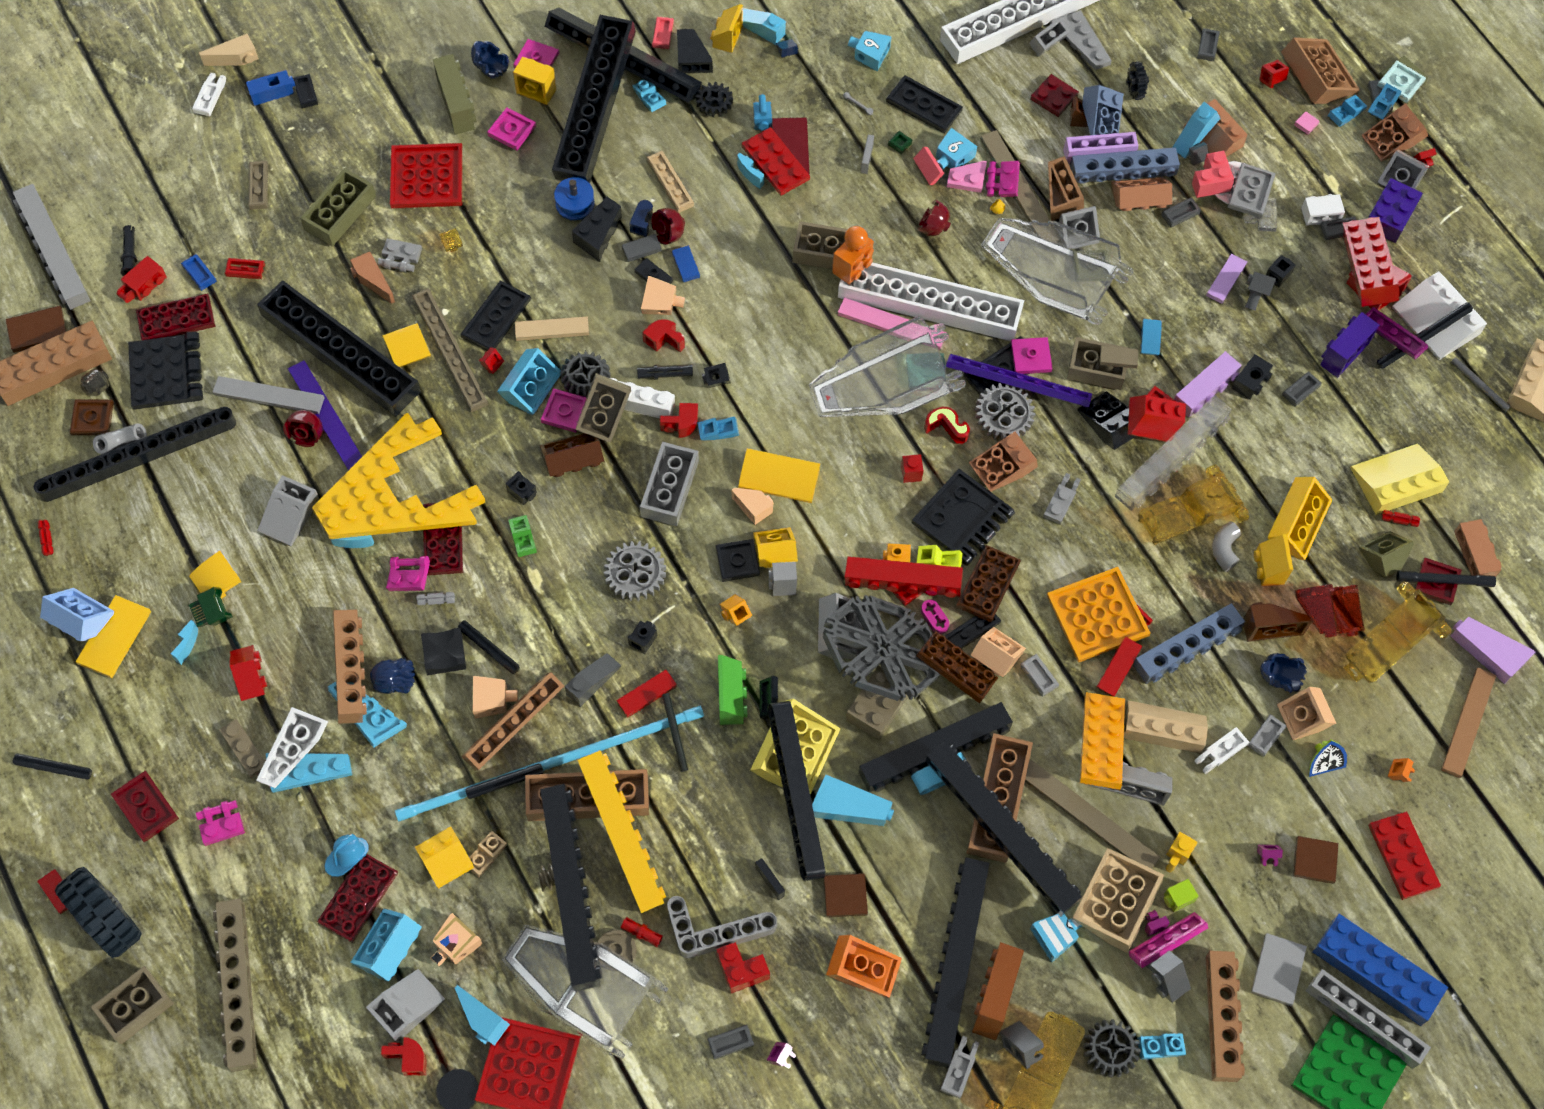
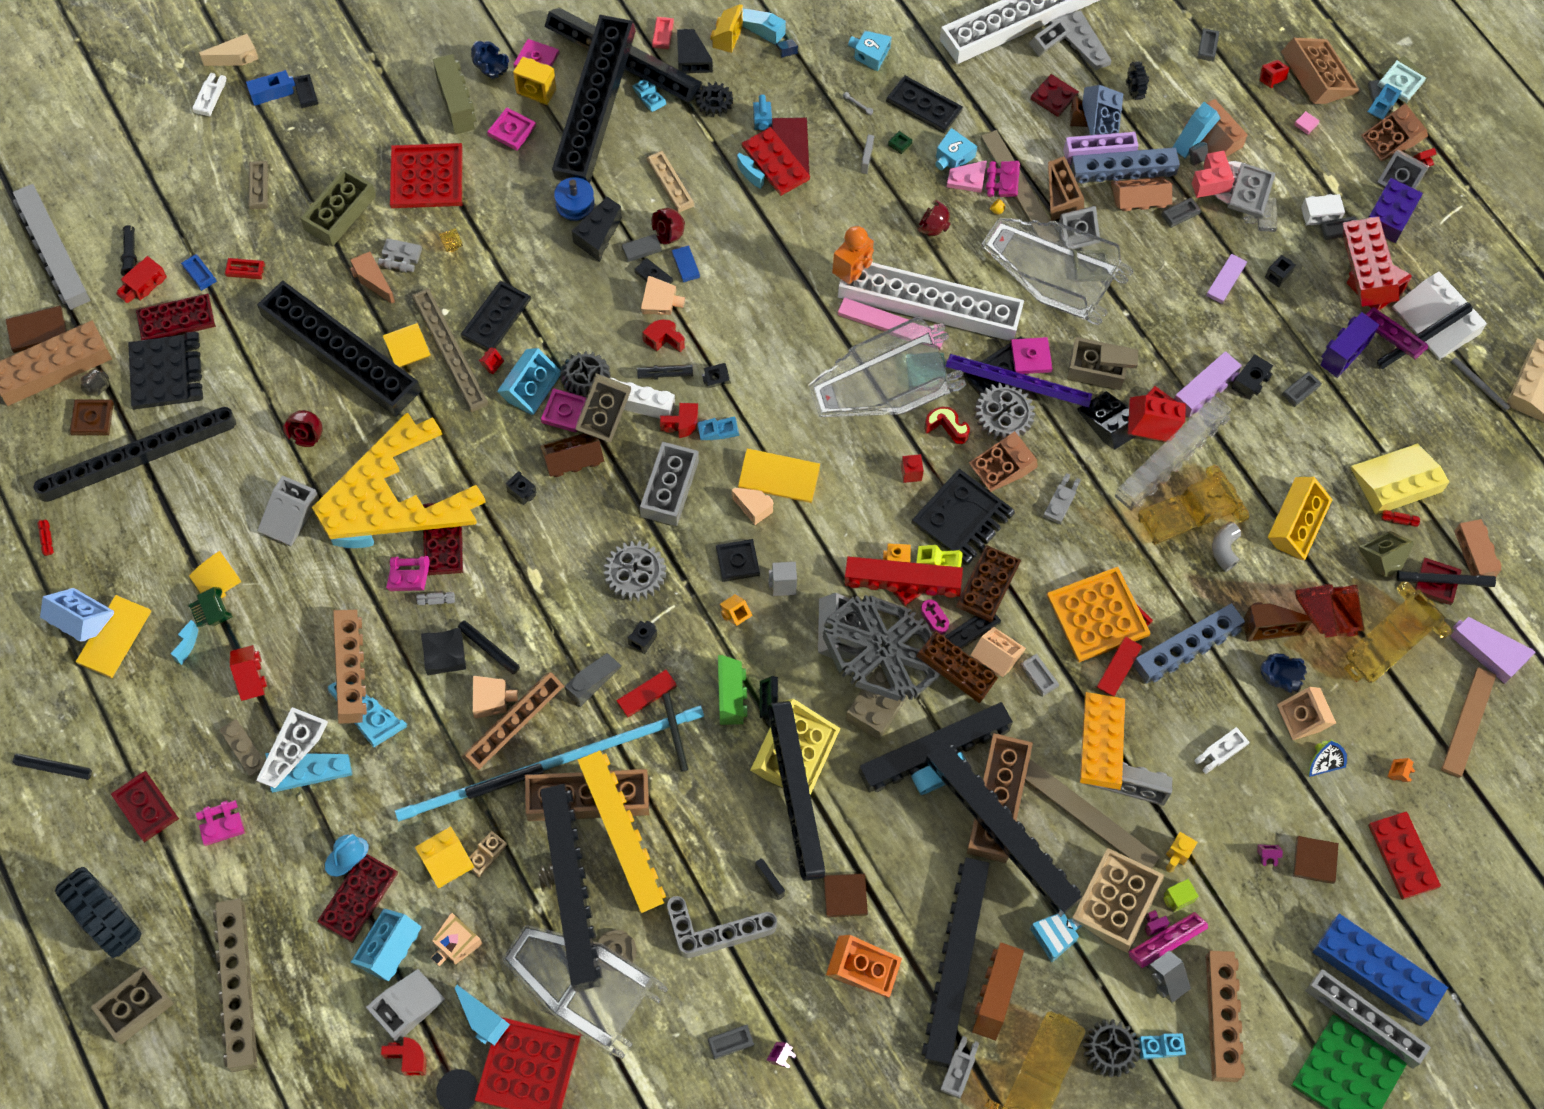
red tile [37,869,68,915] -> none
light grey cylinder [93,423,147,454] -> none
light grey tile [213,376,325,414] -> none
dark purple tile [288,360,362,471] -> none
dark blue hair [370,658,415,694] -> none
bright green slope [508,515,537,558] -> none
tan tile [515,316,589,341] -> none
red pin [621,917,663,947] -> none
dark blue leg [629,200,653,237] -> none
red brick [716,942,770,994] -> none
yellow slope [753,527,798,568] -> none
dark tan brick [792,221,848,270] -> none
medium azure slope [812,774,894,826] -> none
coral tile [913,147,944,185] -> none
dark grey hinge [1000,1021,1044,1069] -> none
tan slope [1124,700,1208,754] -> none
dark azure slope [1140,319,1161,356] -> none
dark grey brick [1245,272,1276,311] -> none
light grey tile [1247,714,1286,757] -> none
light grey tile [1251,933,1307,1006] -> none
yellow slope [1254,534,1293,586] -> none
dark azure slope [1328,95,1367,127] -> none

